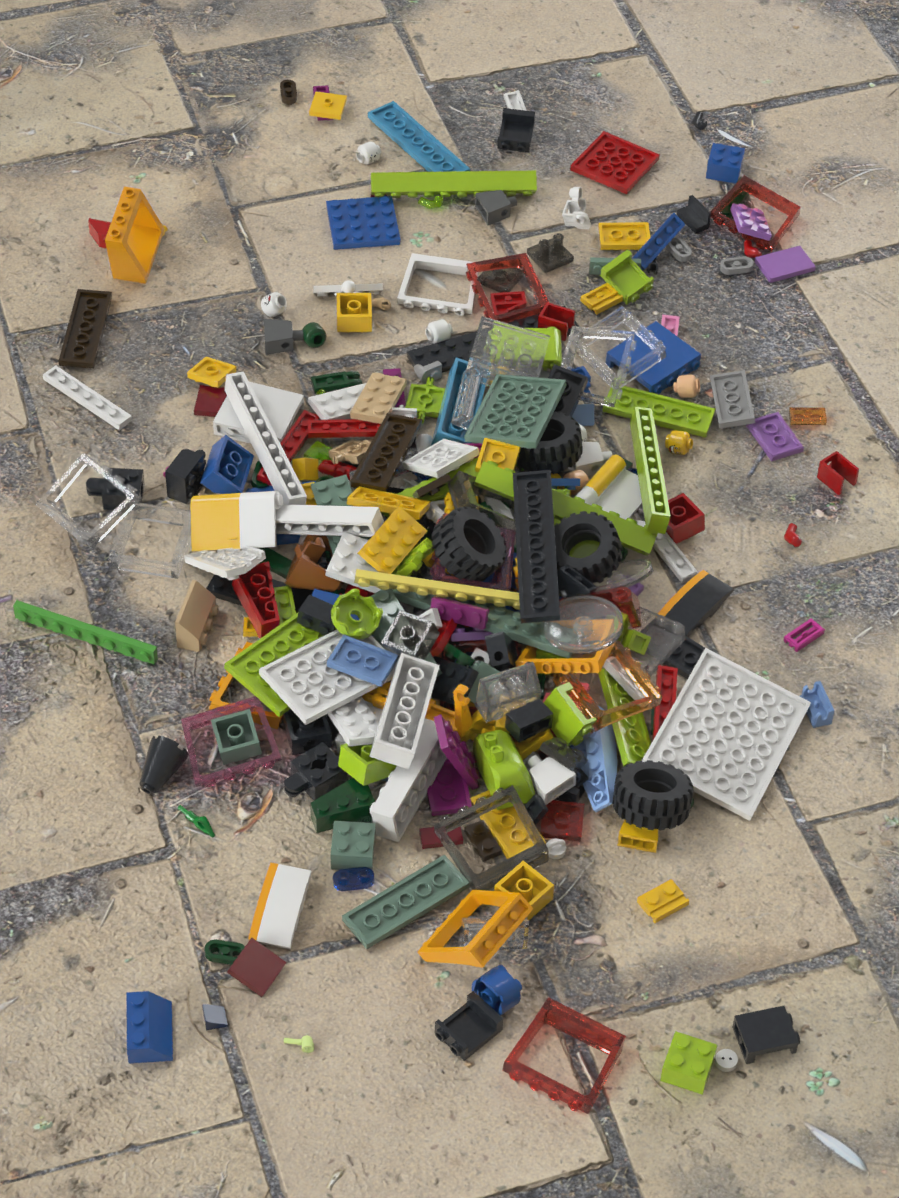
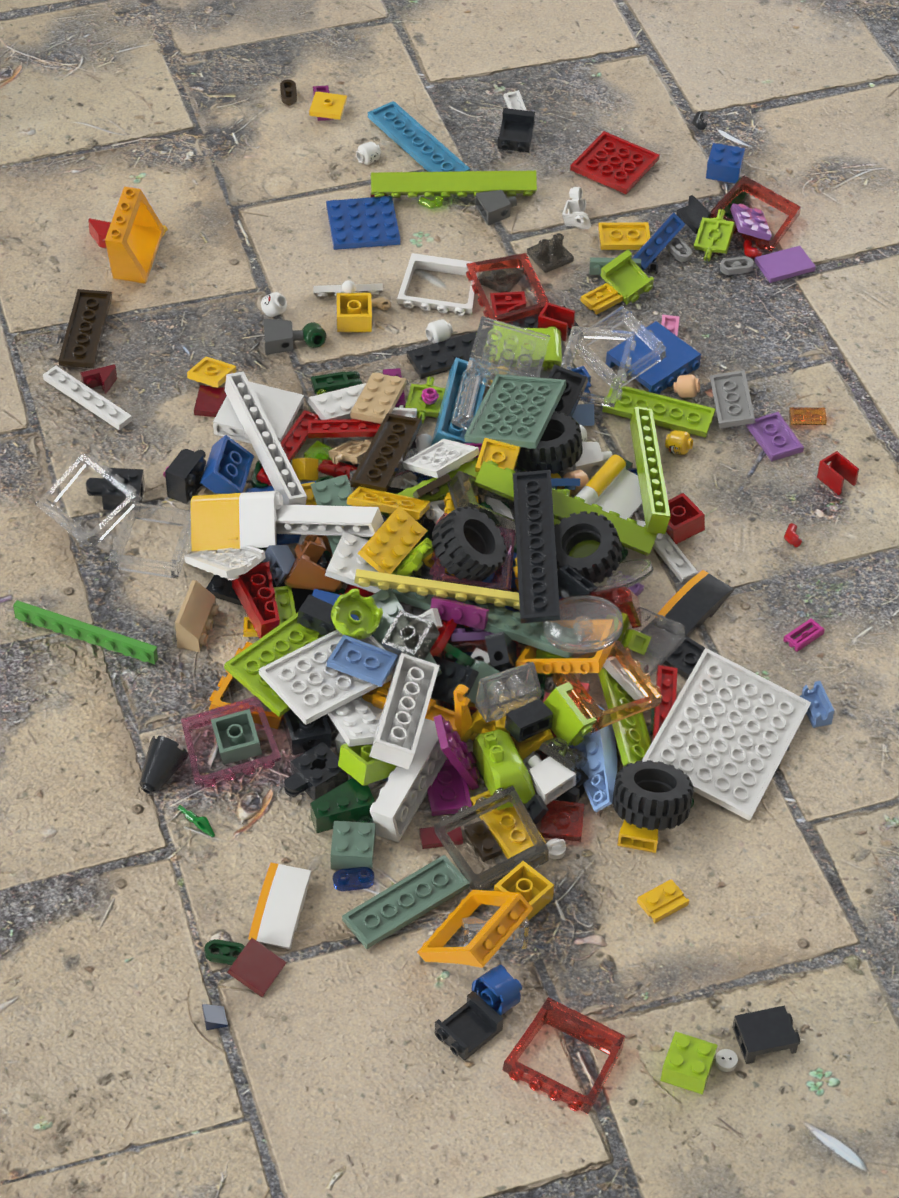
blue slope [126,991,173,1064] -> none
yellowish green hand [284,1035,314,1053] -> none
light grey plate [414,361,442,384] -> none
none -> dark red slope [80,364,117,394]
none -> sand blue slope [263,545,295,587]
none -> dark pink plate [421,388,439,404]
none -> lime plate [694,209,736,261]

